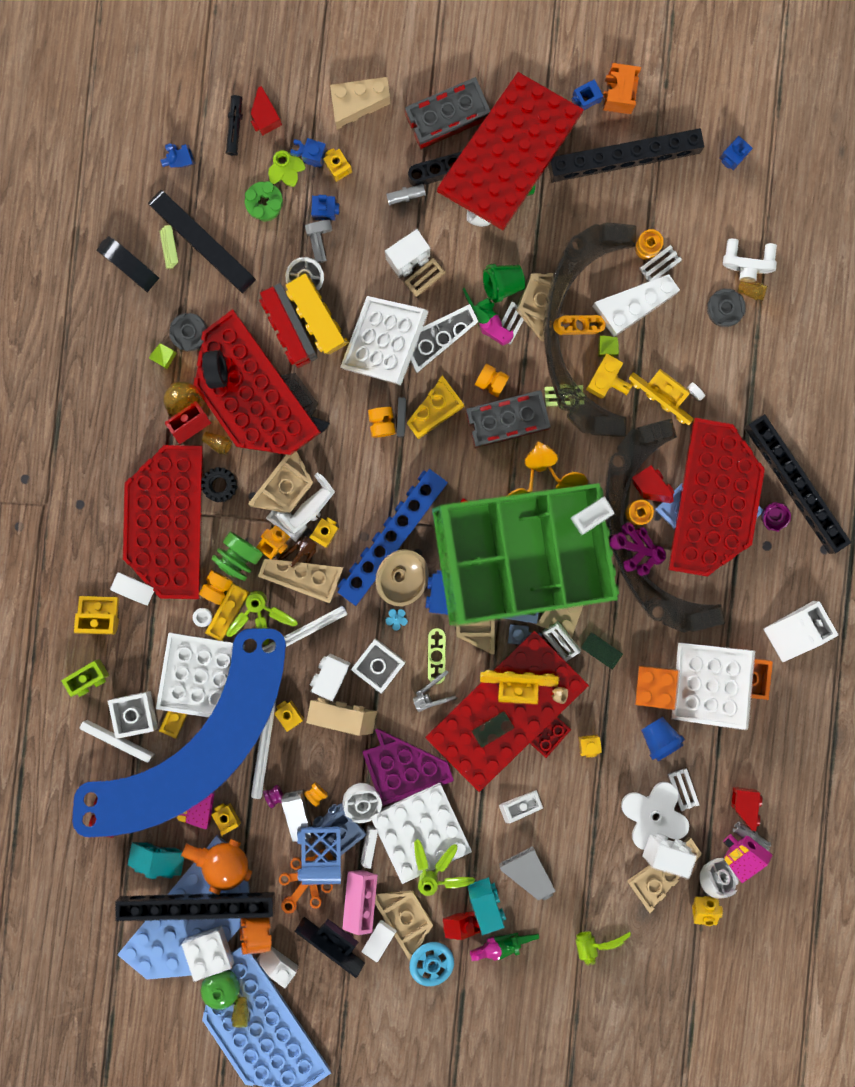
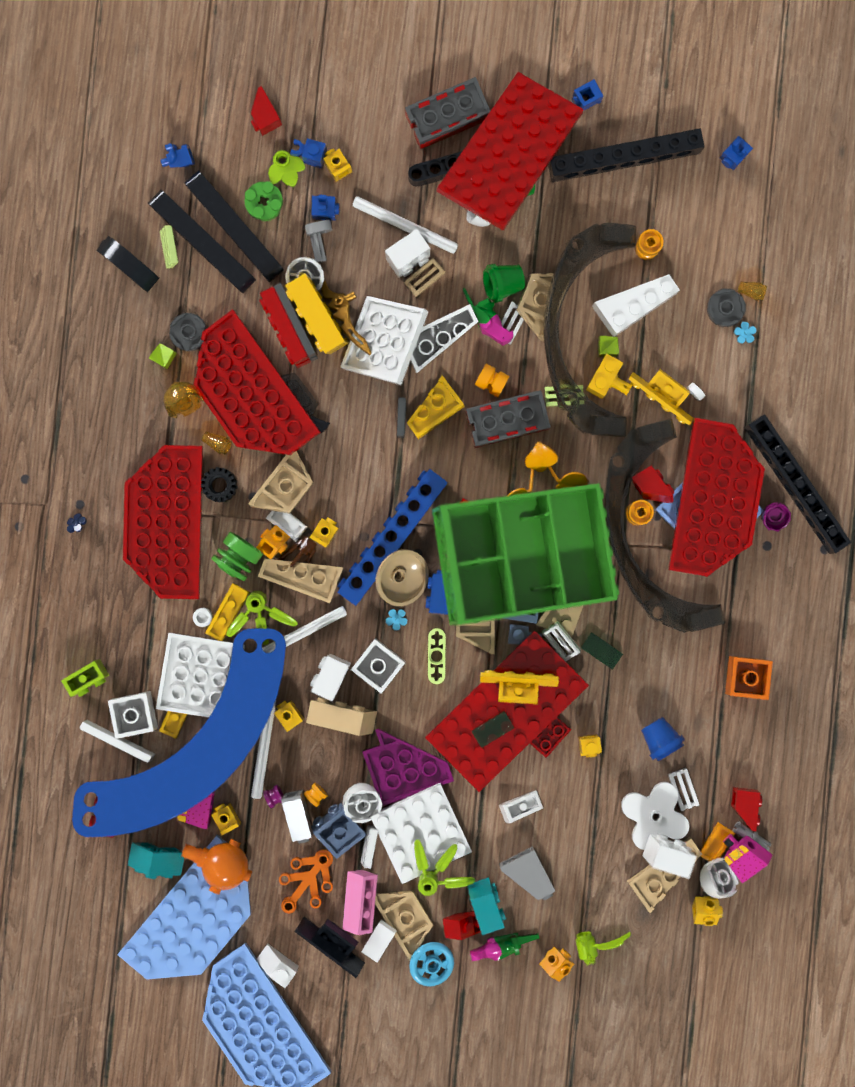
yellow brick [74,596,119,634] -> none
white slope [110,572,154,606] -> none
black brick [115,892,275,921] -> none
red brick [165,401,211,444] -> none
white brick [181,926,234,982] -> none
light orange wheel [199,570,233,605] -> none
bright green cylinder [200,970,240,1010] -> none
black tyre [202,350,228,389] -> none
black pin [226,95,243,156] -> none
clear yellow cone [231,997,250,1027] -> none
orange brick [239,917,271,955] -> none
white piece [276,472,335,534] -> none
medium blue piece [297,827,341,885] -> none
tan wedge [330,77,390,130] -> none
light orange wheel [368,407,396,438] -> none
light grey pin [386,183,426,206] -> none
light grey plant [413,670,457,712] -> none
tan hinge [552,687,568,704] -> none
light orange beam [553,315,606,335] -> none
white tile [571,497,615,535] -> none
orange piece [603,63,641,114] -> none
magenta plant [609,522,666,576] -> none
orange brick [635,665,680,710] -> none
white tile [639,245,682,282] -> none
white plate [671,643,755,730] -> none
white connector [723,239,777,283] -> none
white slope [763,601,838,662] -> none
none -> dark blue plant [67,513,87,533]
none -> black beam [184,170,284,283]
none -> pearl gold piece [321,281,372,355]
none -> white axle [353,196,458,254]
none -> light orange brick [539,947,575,982]
none -> light orange tile [700,822,736,862]
none -> medium azure plant [734,322,756,344]

